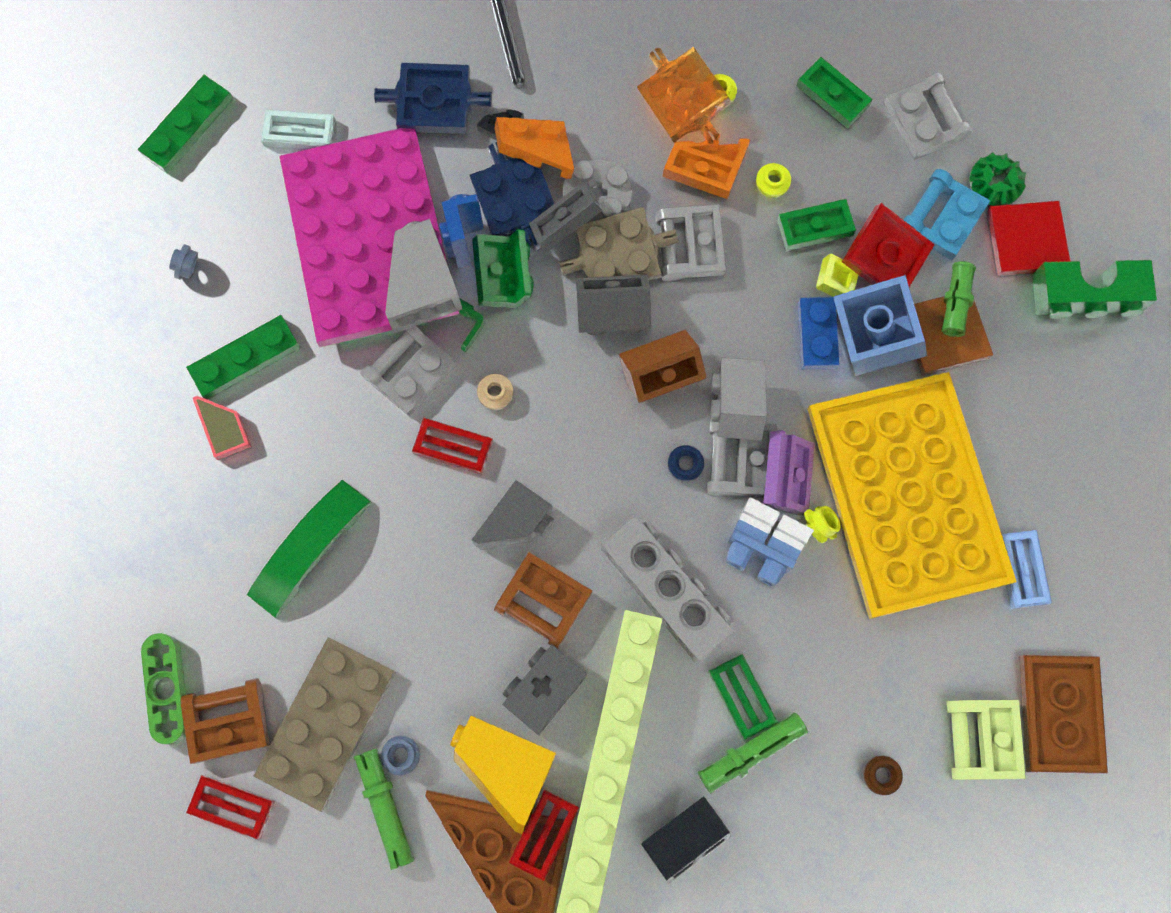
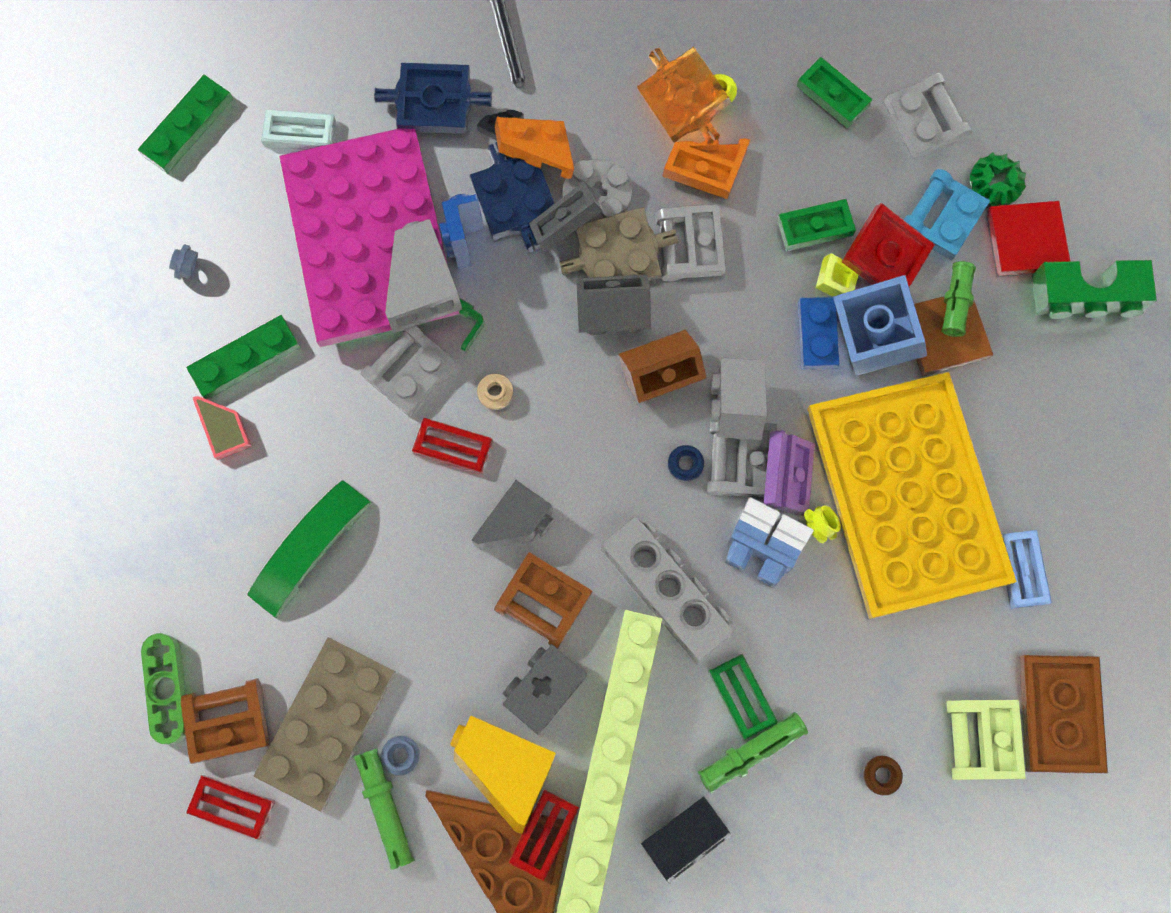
green bracket [472,229,534,308] -> none
neon yellow plate [756,163,791,198] -> none

